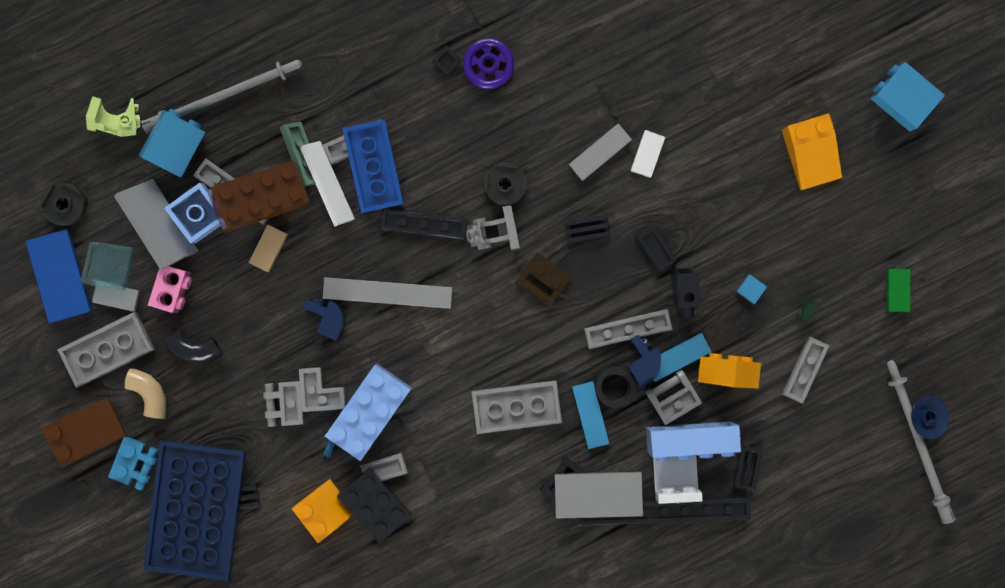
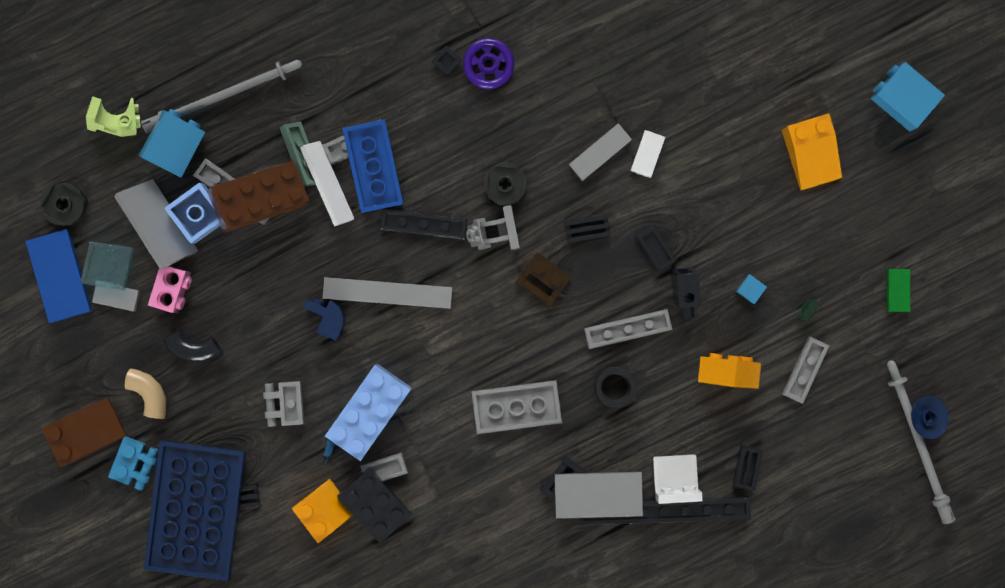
light grey tile [57,312,155,388] -> none
tan tile [249,224,288,272] -> none
light grey plate [299,367,346,412] -> none
dark azure tile [572,381,609,449] -> none
dark blue brick [628,335,661,388] -> none
light grey plate [645,370,702,425] -> none
light blue brick [646,421,741,461] -> none
dark azure tile [654,333,712,382] -> none

